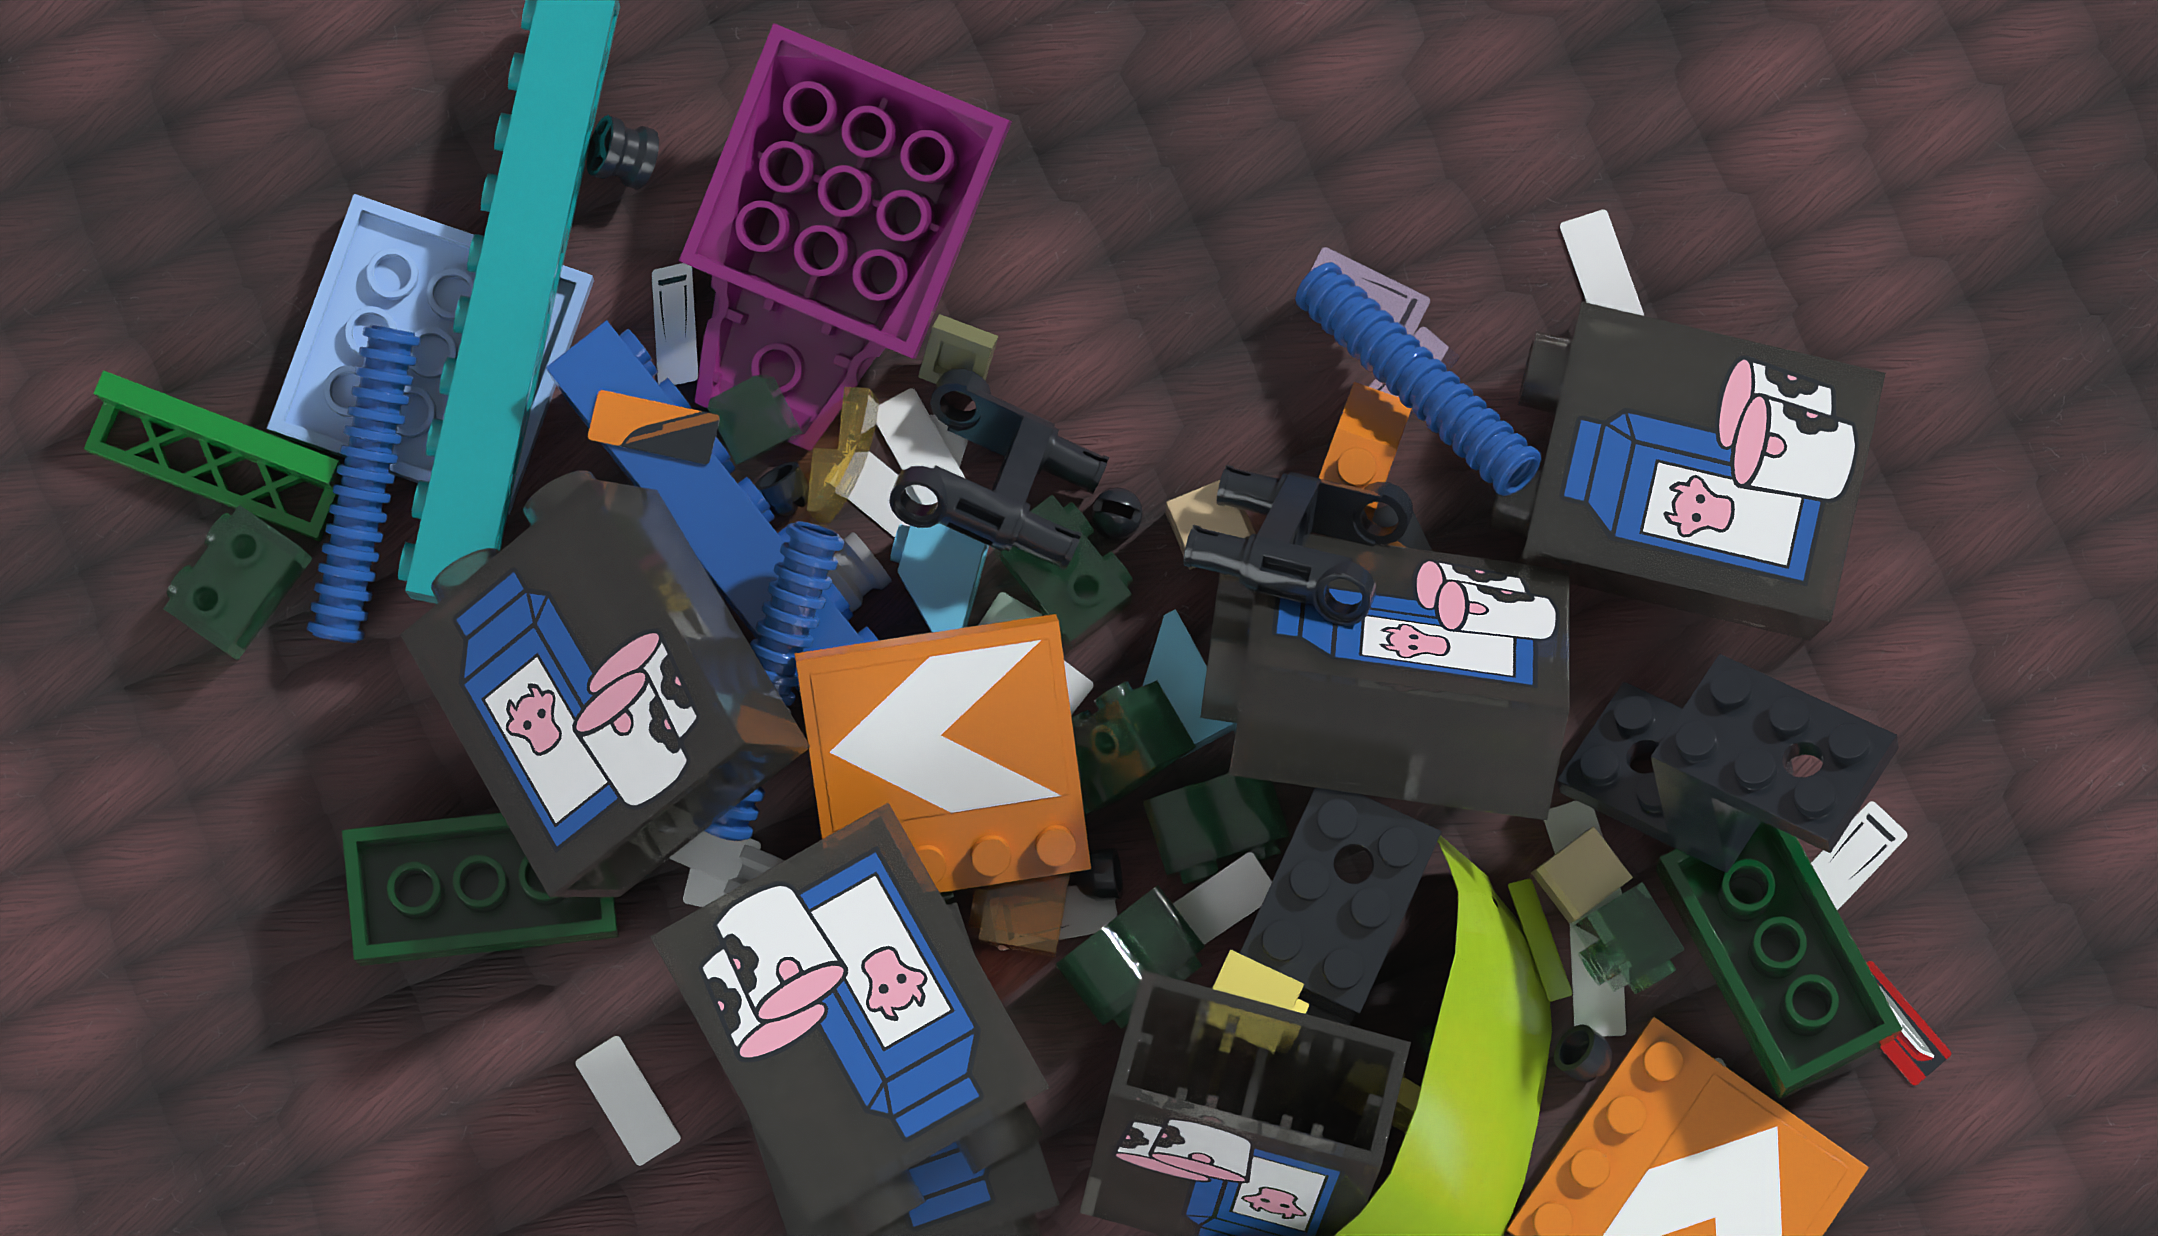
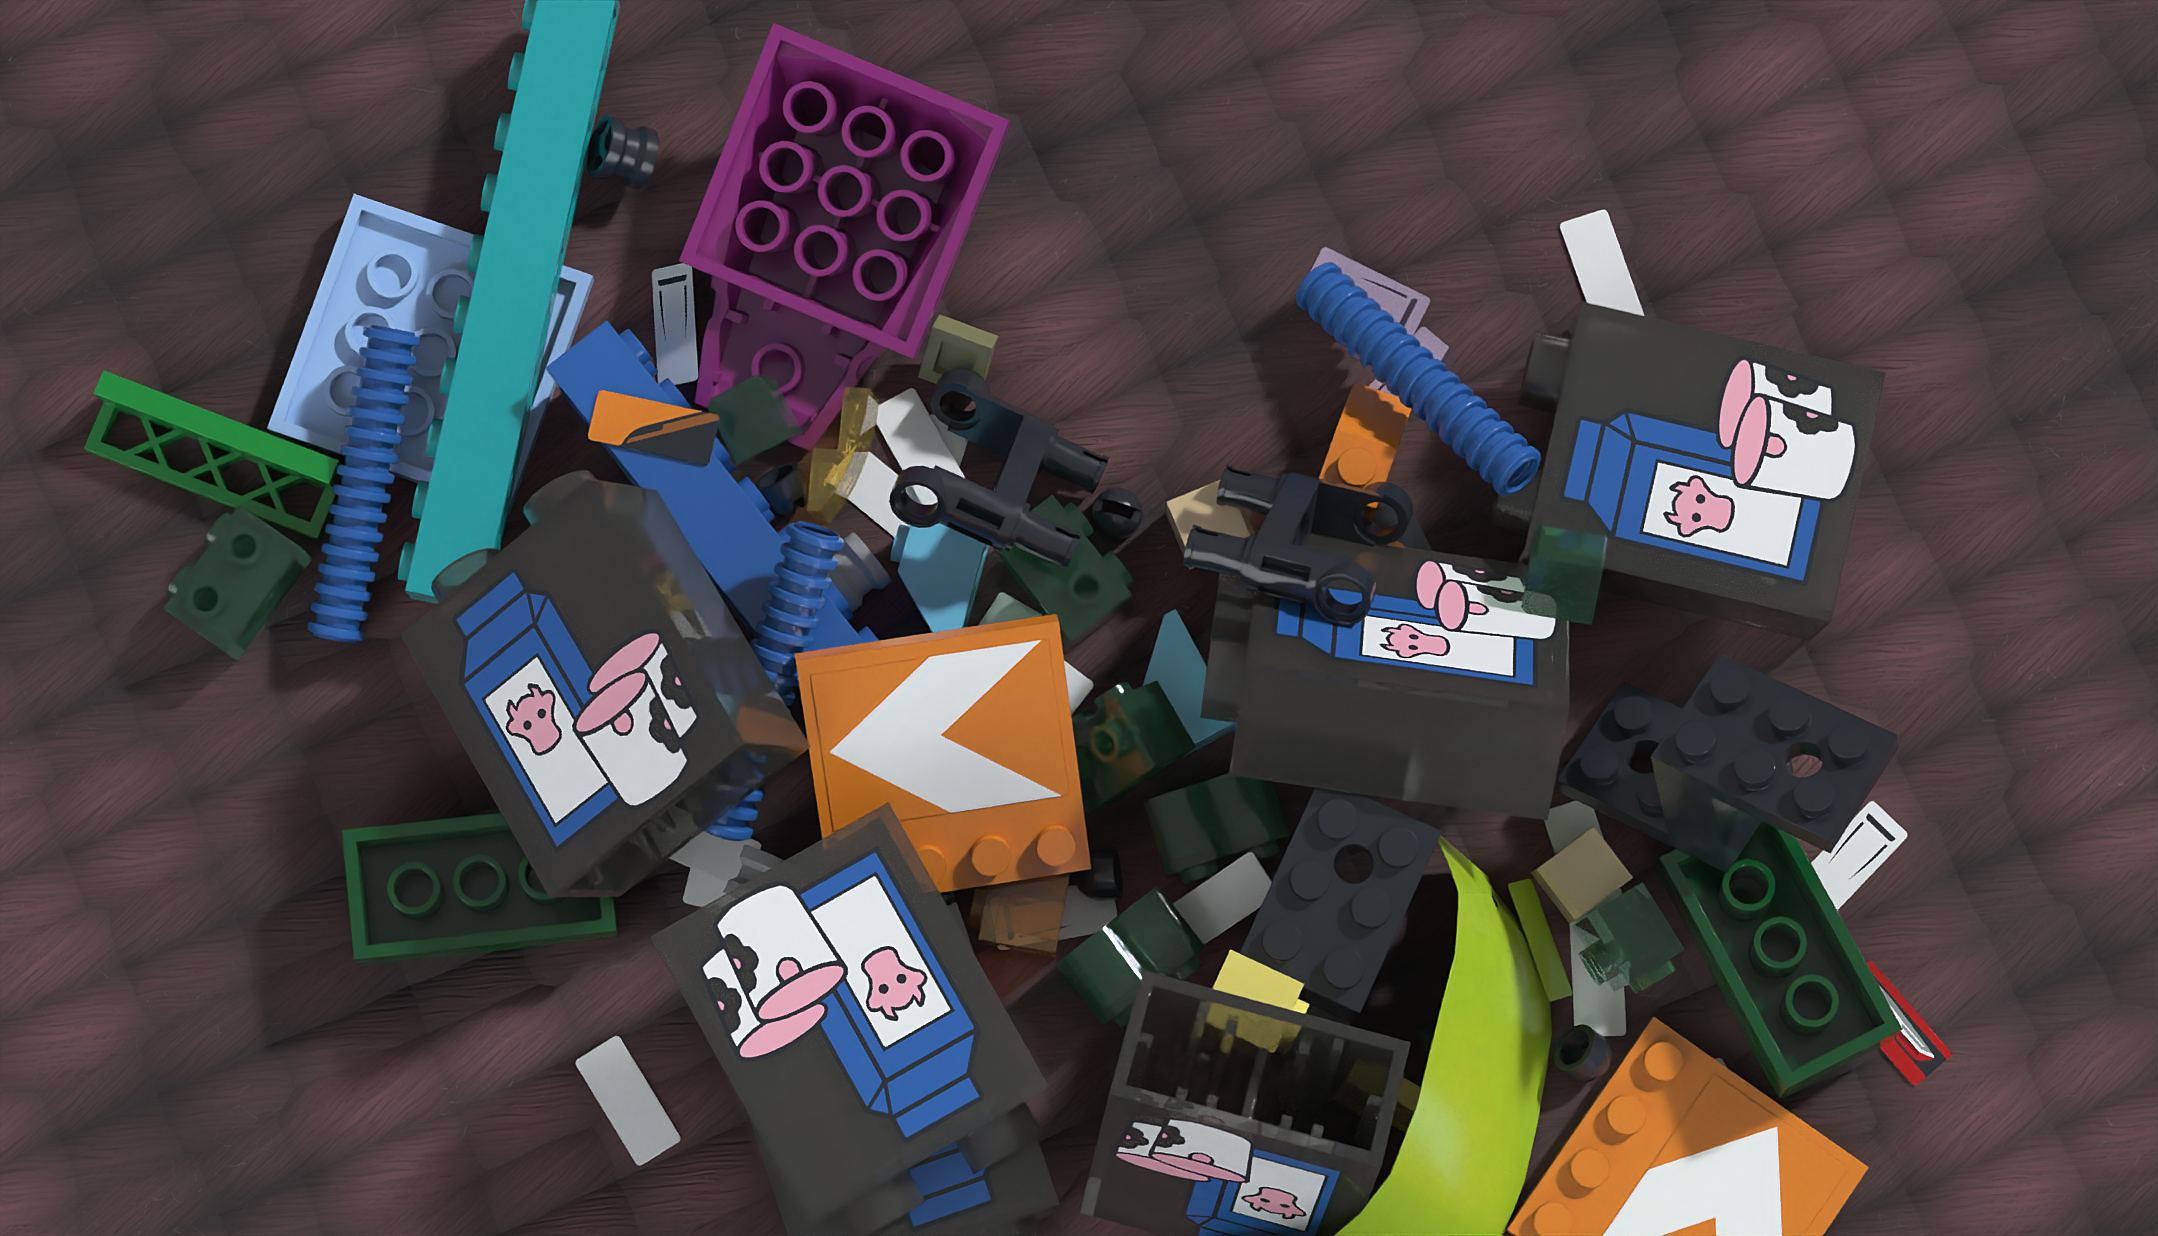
none -> clear green piece [1521,525,1607,625]

